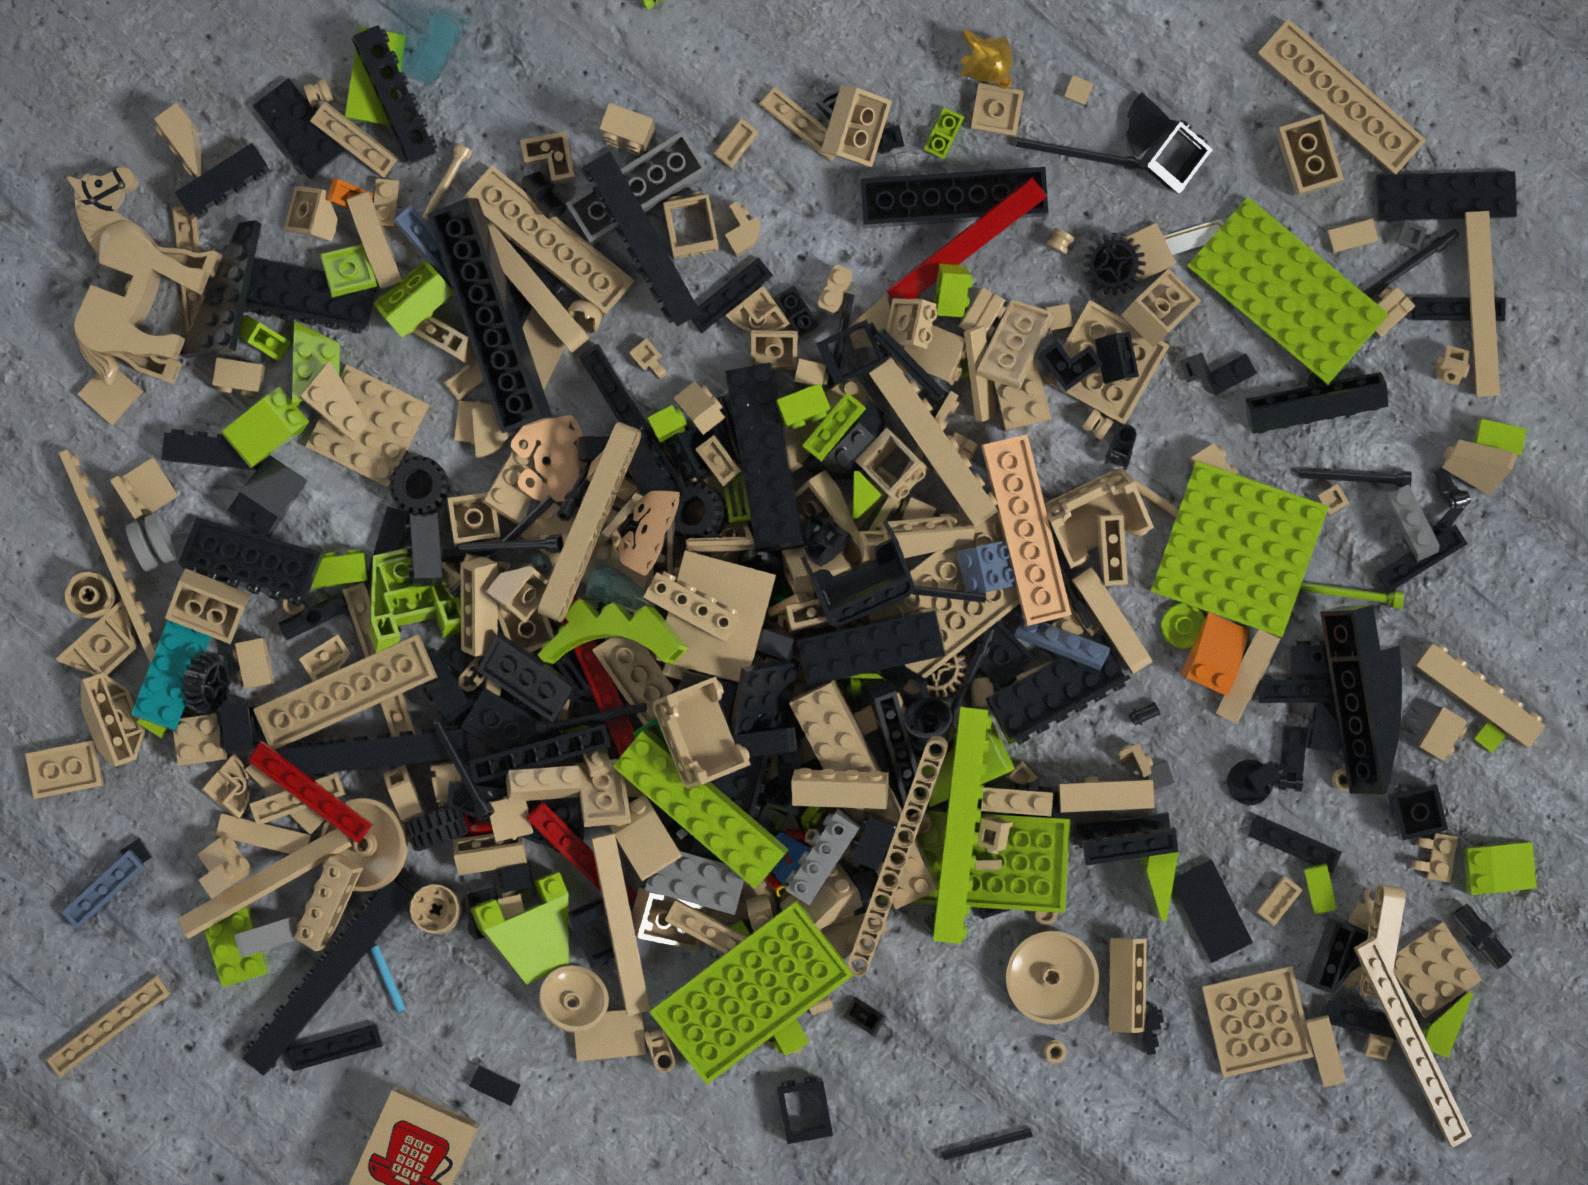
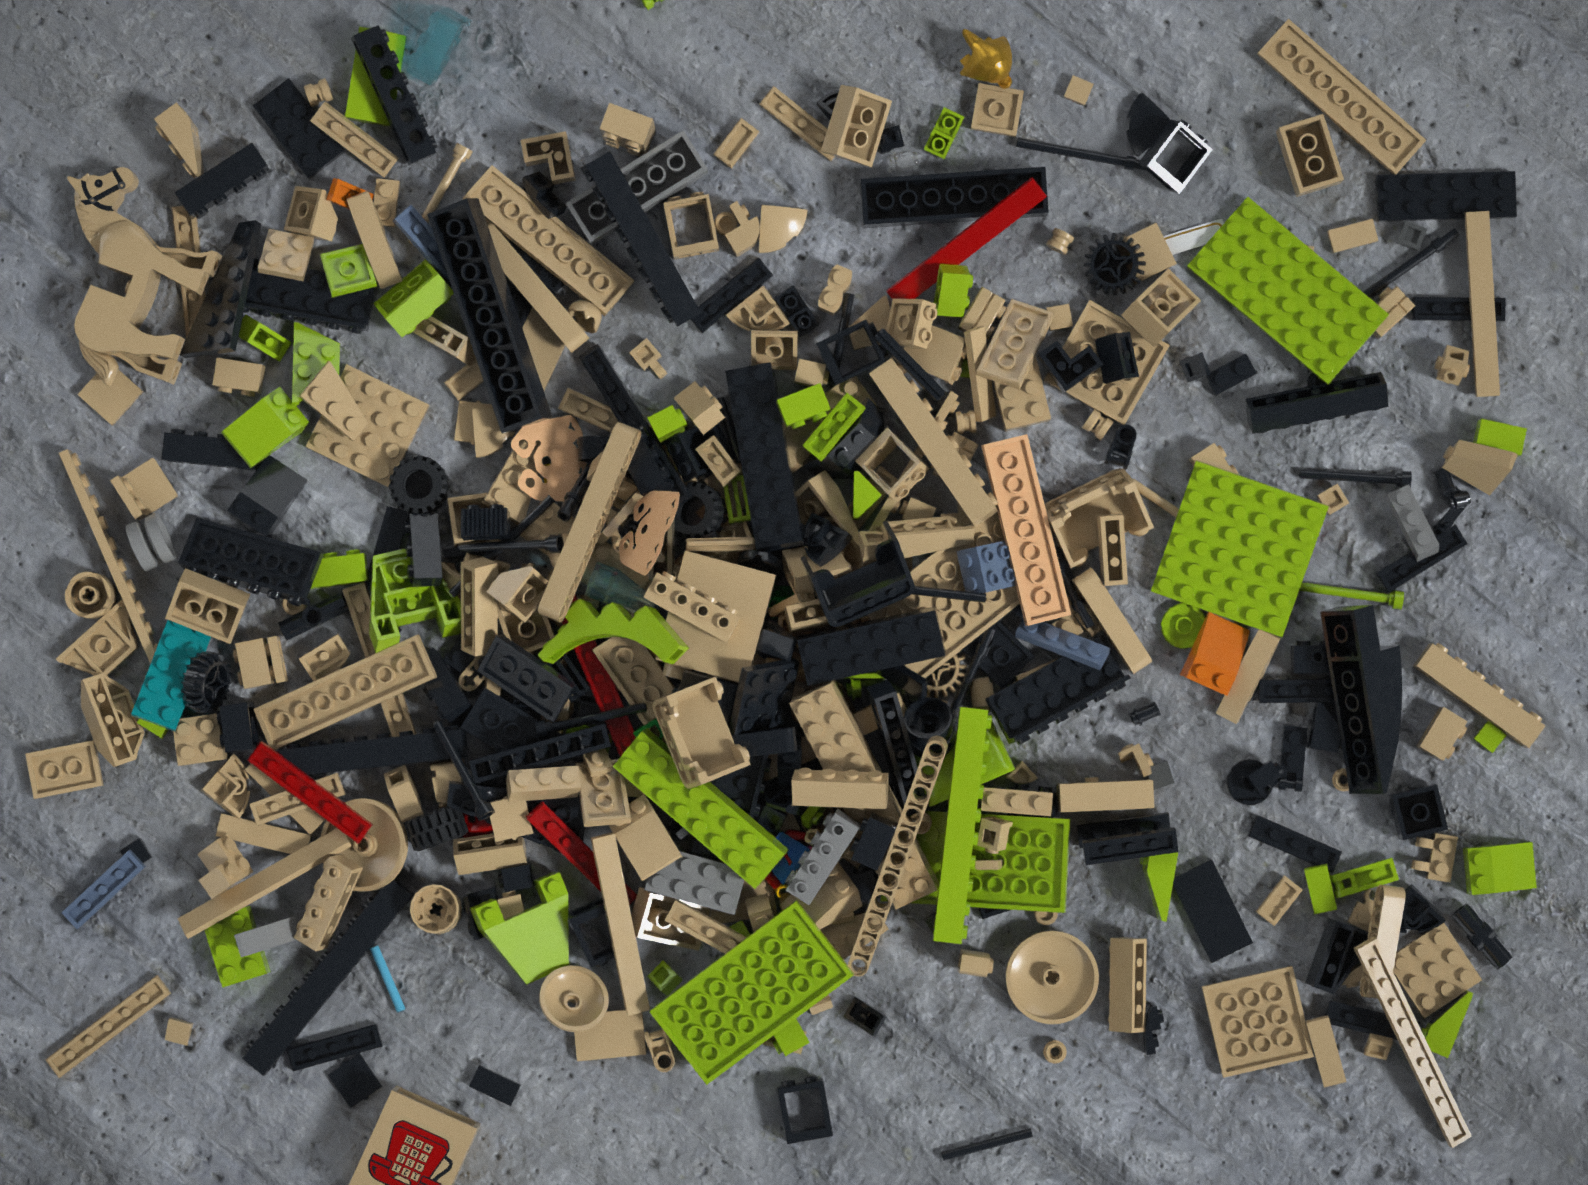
none -> tan slope [165,1017,194,1046]
none -> tan plate [258,229,314,281]
none -> tan plate [265,636,288,683]
none -> black piece [328,1053,383,1108]
none -> black brick [461,504,510,541]
none -> tan tile [558,387,652,433]
none -> lime slope [647,960,683,996]
none -> tan tile [714,212,738,236]
none -> tan brick [759,205,808,253]
none -> tan wheel [955,410,976,434]
none -> tan brick [958,949,994,978]
none -> lime plate [1330,857,1399,898]
none -> black brick [1400,884,1446,933]

